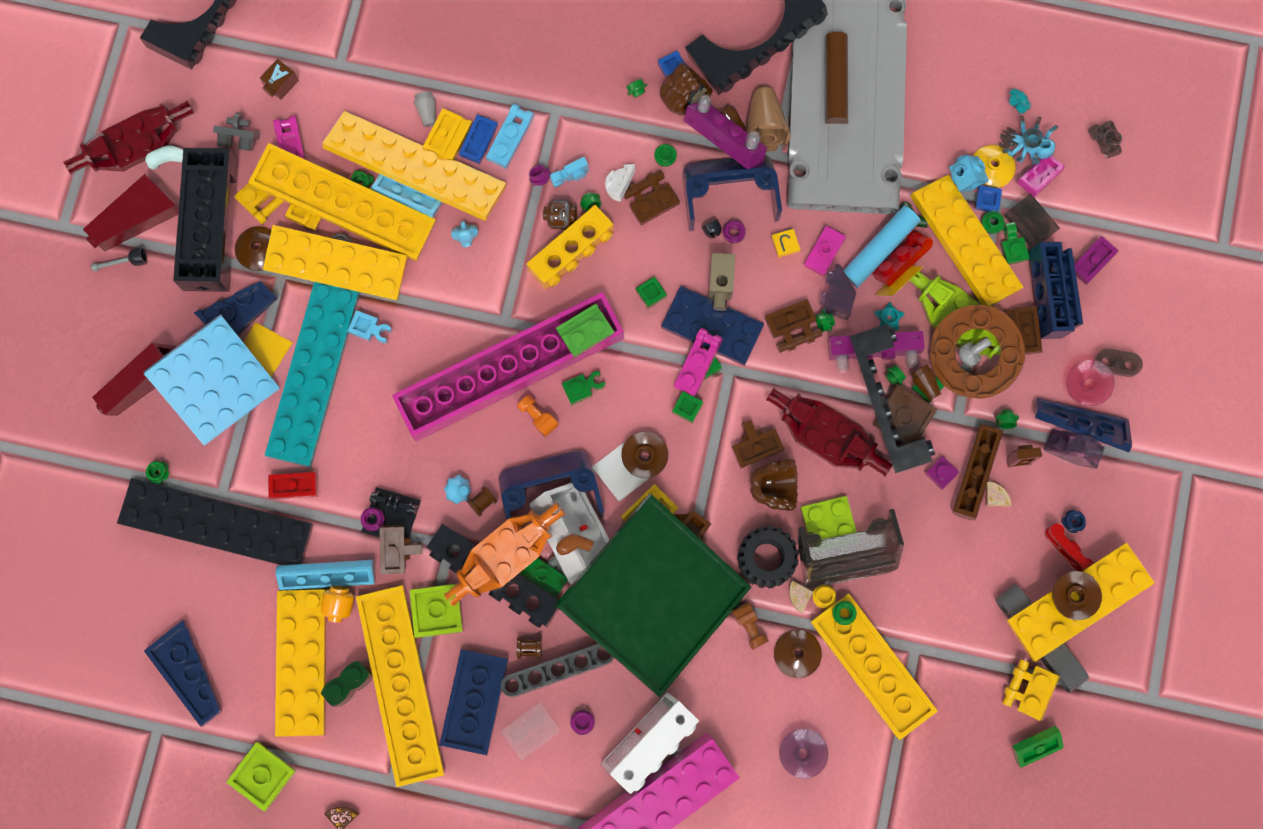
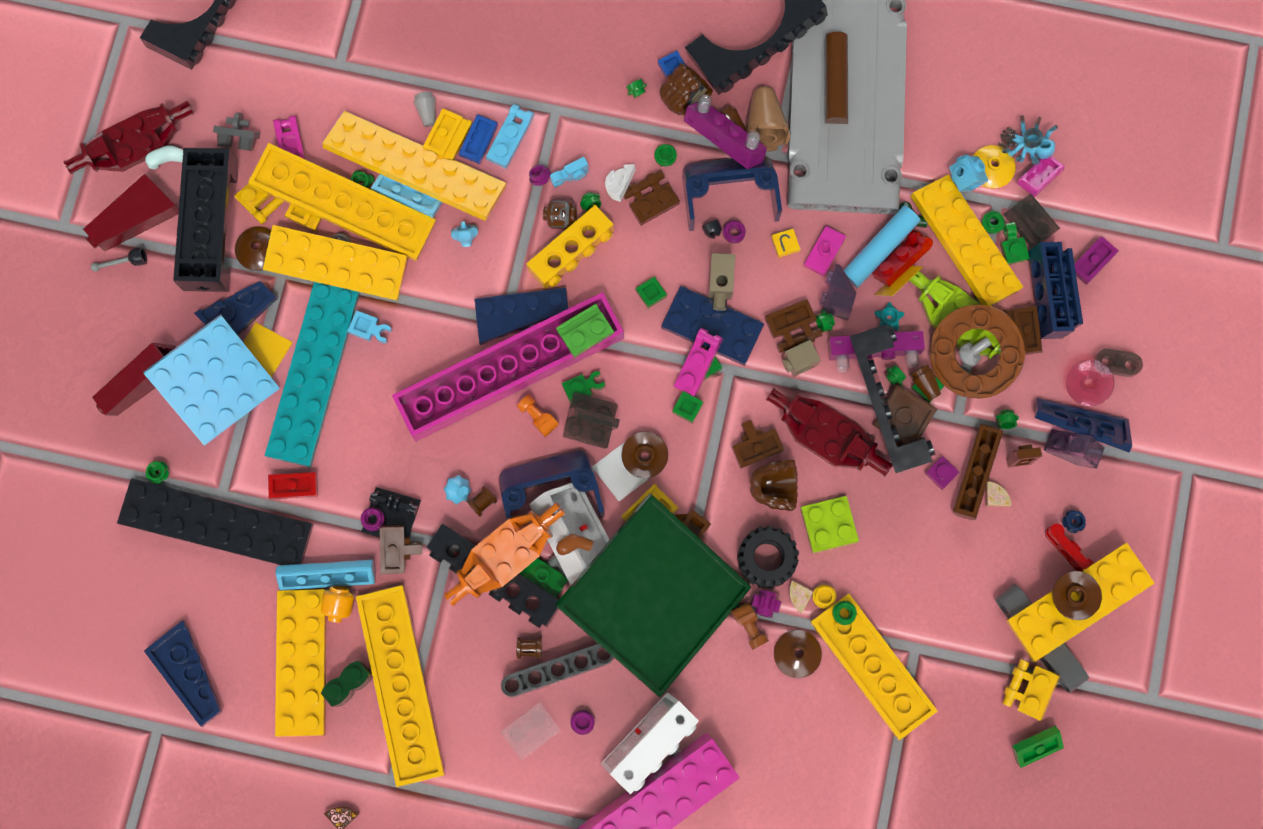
lime plate [226,742,296,812] -> none
reddish brown brick [260,59,299,100] -> none
lime plate [410,584,463,638] -> none
dark blue plate [439,649,509,756] -> none
clear purple dish [779,729,828,779] -> none
clear smoke windscreen [797,509,904,588] -> none
blue plate [975,185,1002,212] -> none
teal plant [1008,89,1031,114] -> none
clear smoke plate [1088,121,1122,158] -> none
none -> dark blue wing [474,288,568,345]
none -> clear smoke bracket [563,392,620,449]
none -> magenta gear [751,590,782,618]
none -> dark tan brick [782,340,821,377]

